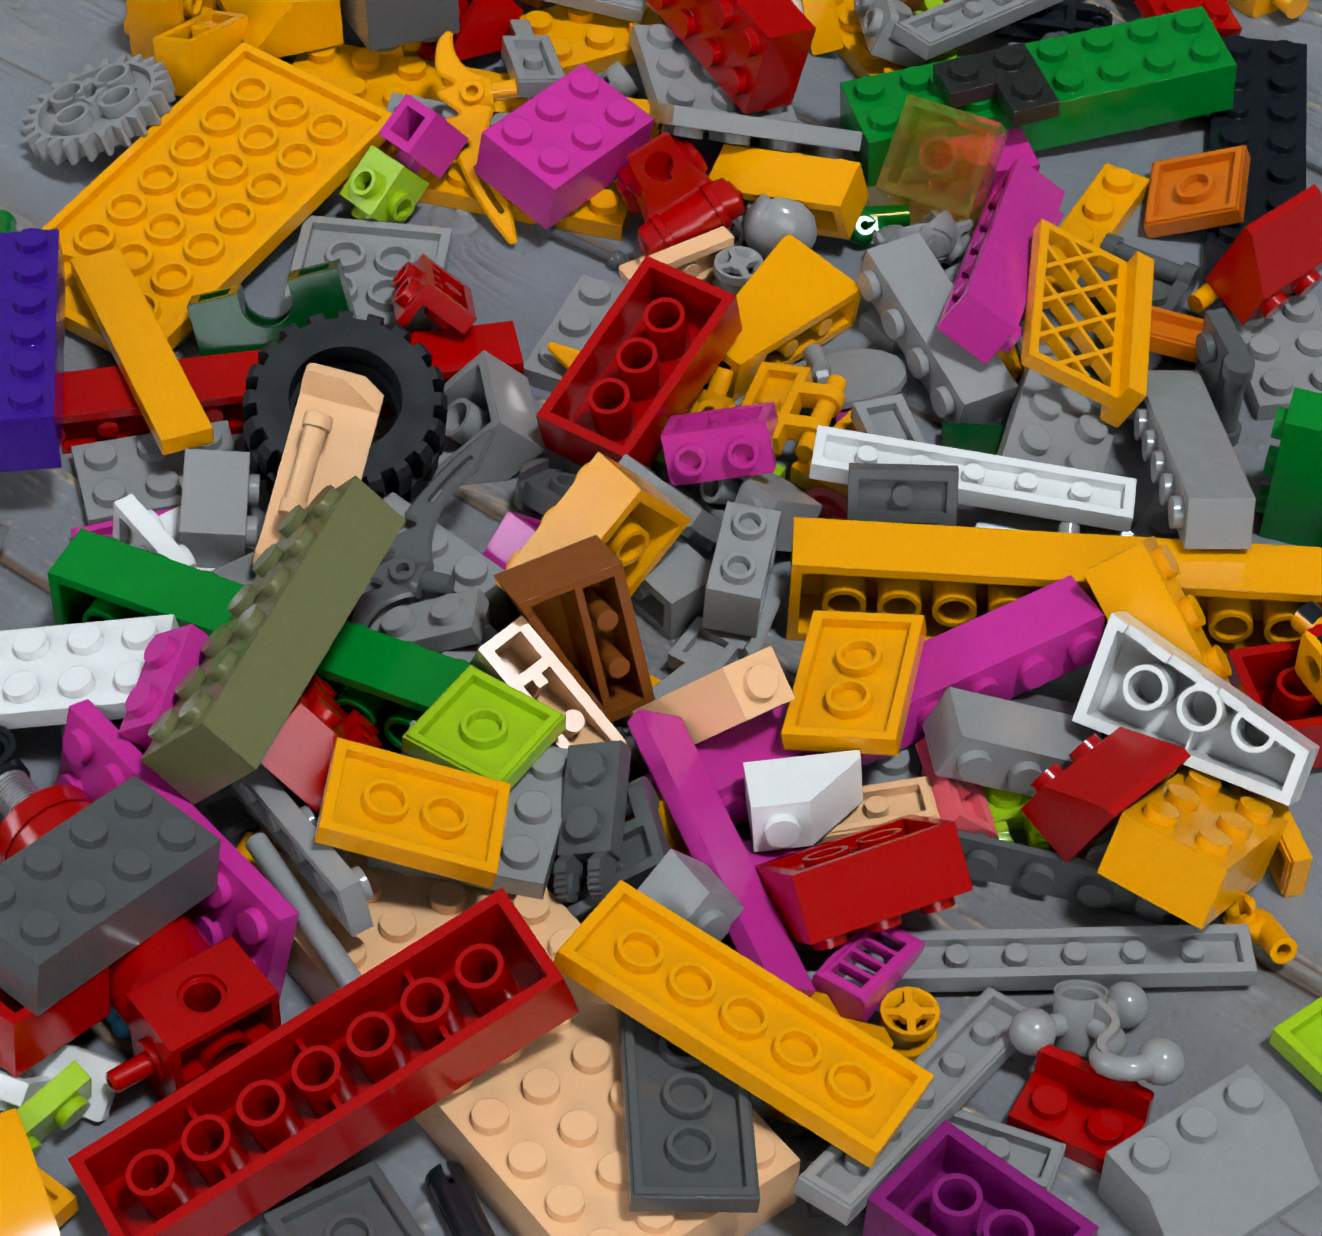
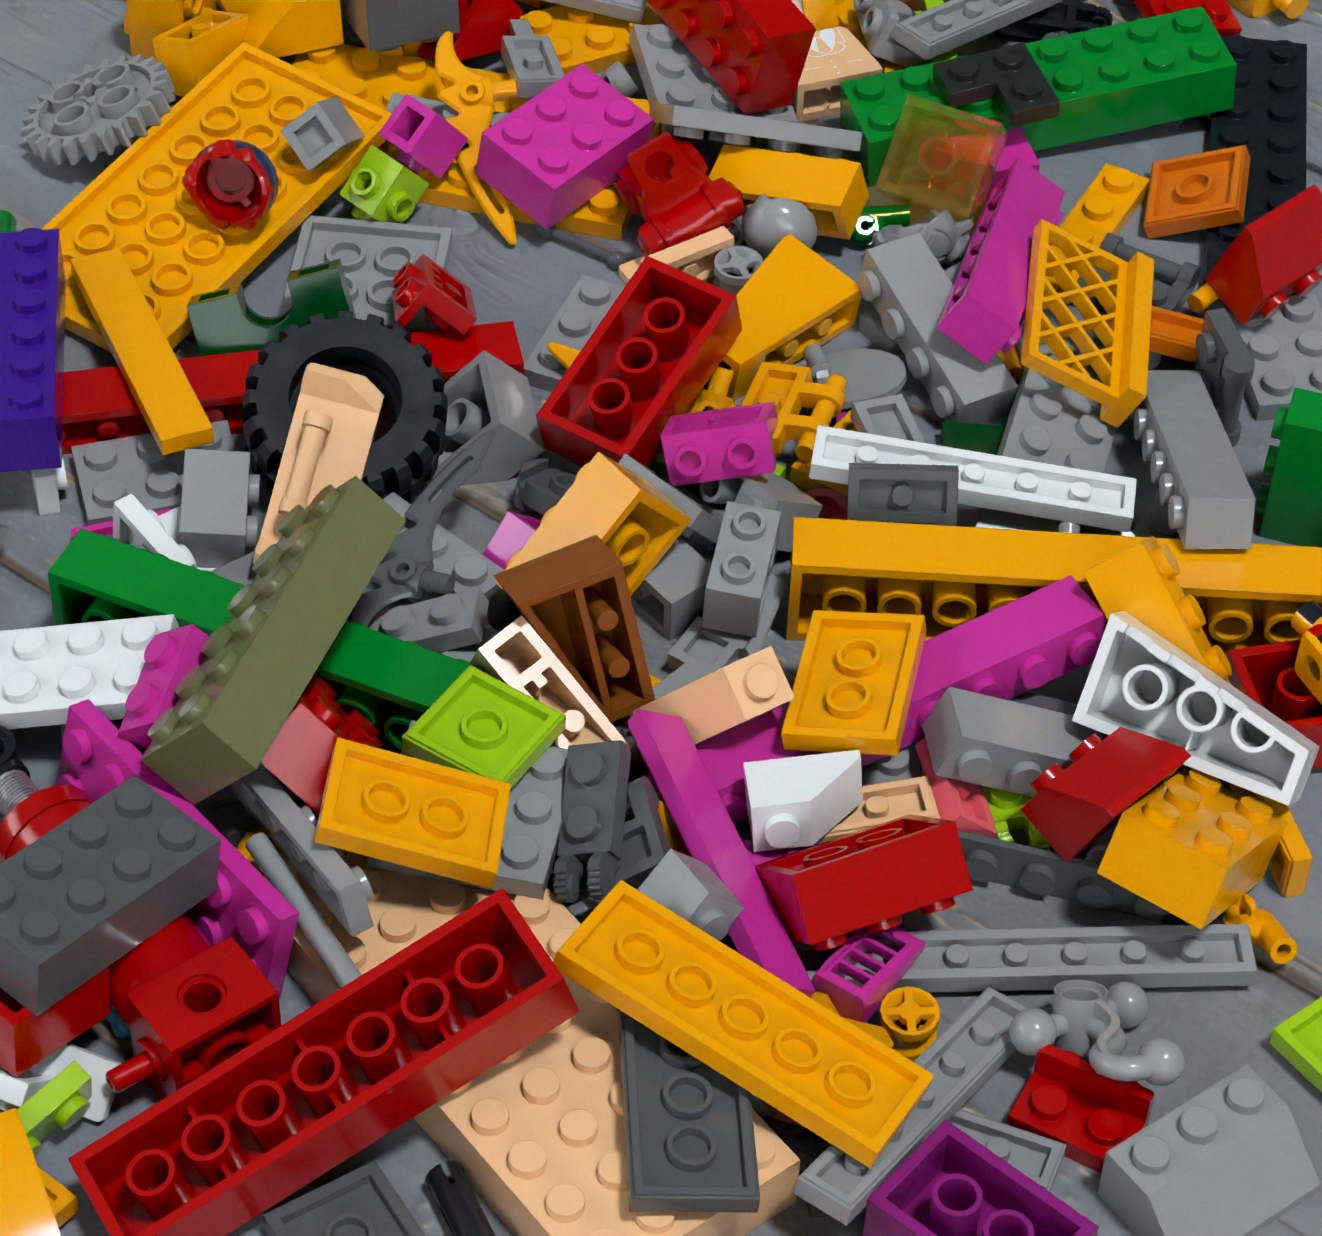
none -> white plate [31,458,68,516]
none -> red hair [182,139,278,231]
none -> light grey panel [280,96,364,171]
none -> light nougat torso [792,23,883,122]

